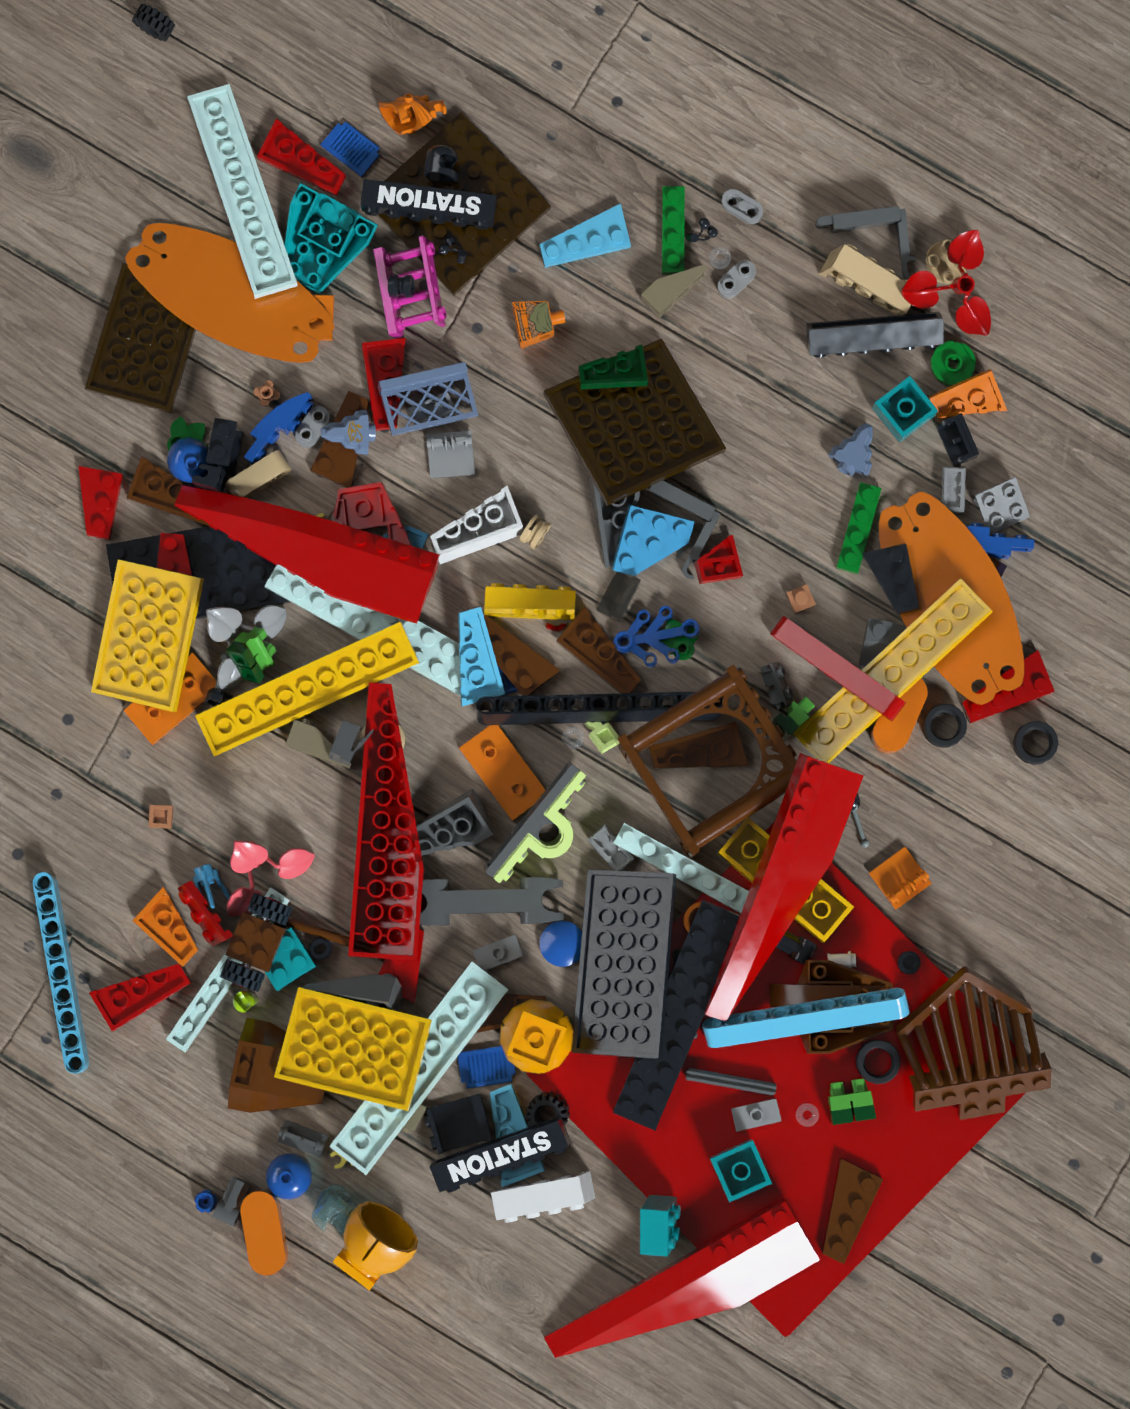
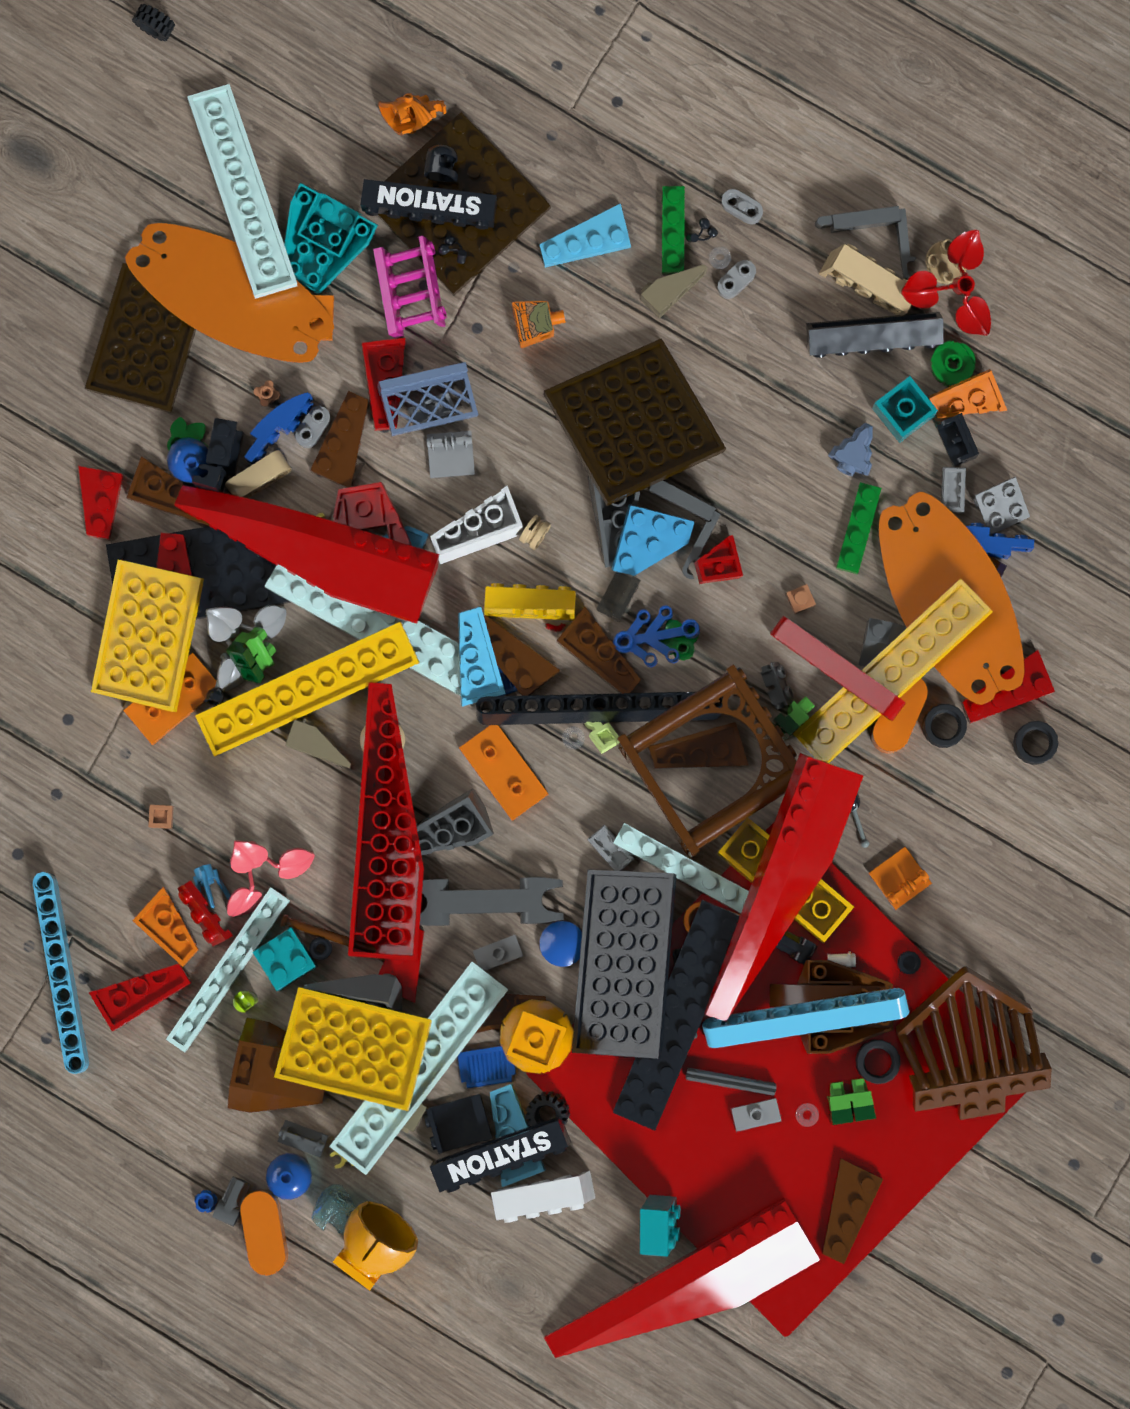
plate [220,893,292,992] -> none
red wing [257,118,346,196] -> none
blue window [320,121,380,178] -> none
sand blue rock [320,410,376,455] -> none
dark grey piece [329,720,374,766] -> none
black wheel [388,275,415,298] -> none
piece [484,761,586,883] -> none
dark green wing [578,344,648,389] -> none
teal brick [709,1139,772,1202] -> none
black wing [862,544,920,615] -> none

